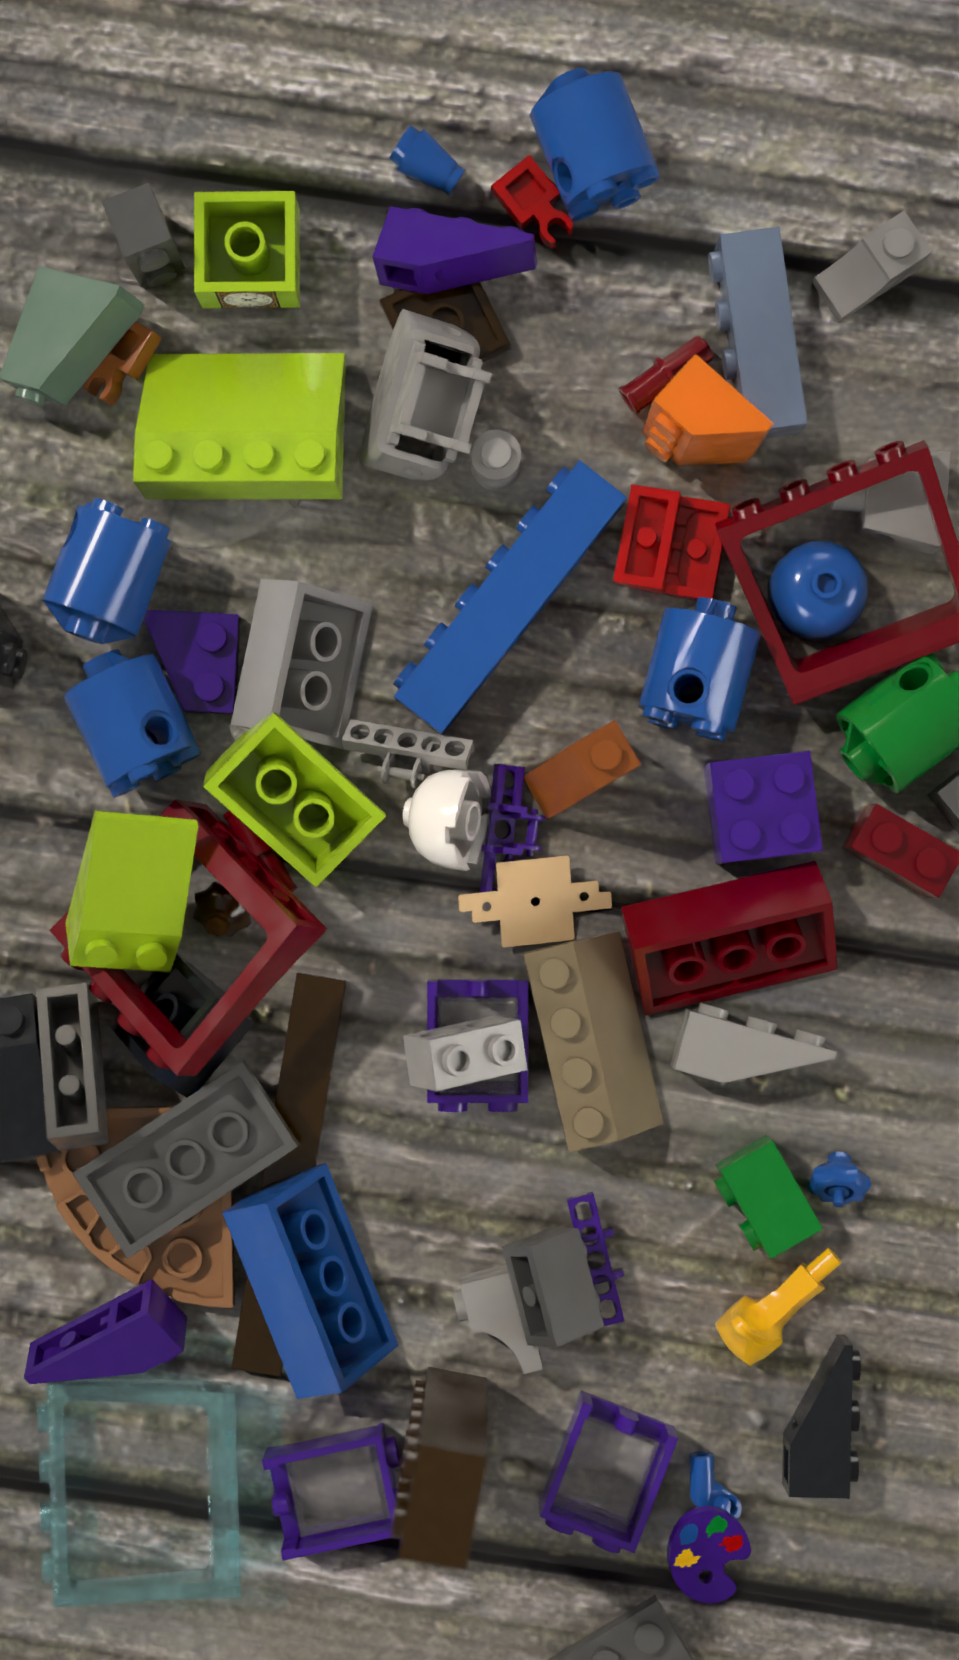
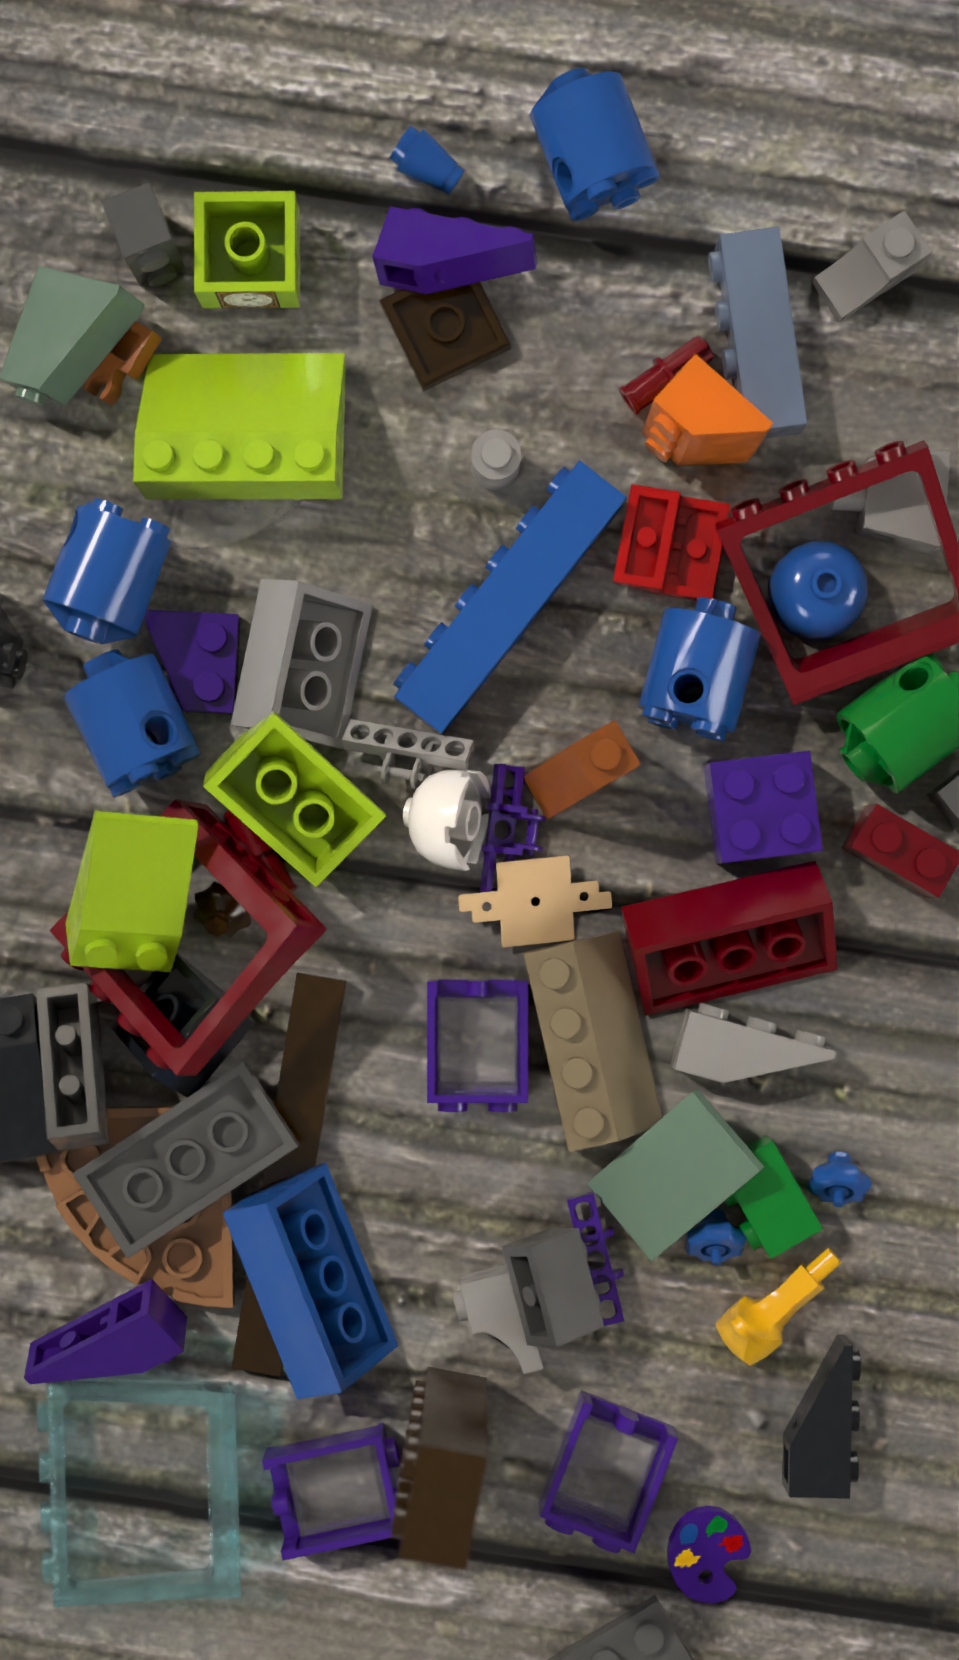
light grey piece [360,309,492,480] -> none
light grey brick [403,1016,527,1091] -> none
red plate [491,155,573,249] -> none
blue arm [689,1451,742,1519] -> none
none -> sand green tile [587,1088,764,1261]
none -> blue piece [685,1209,747,1266]

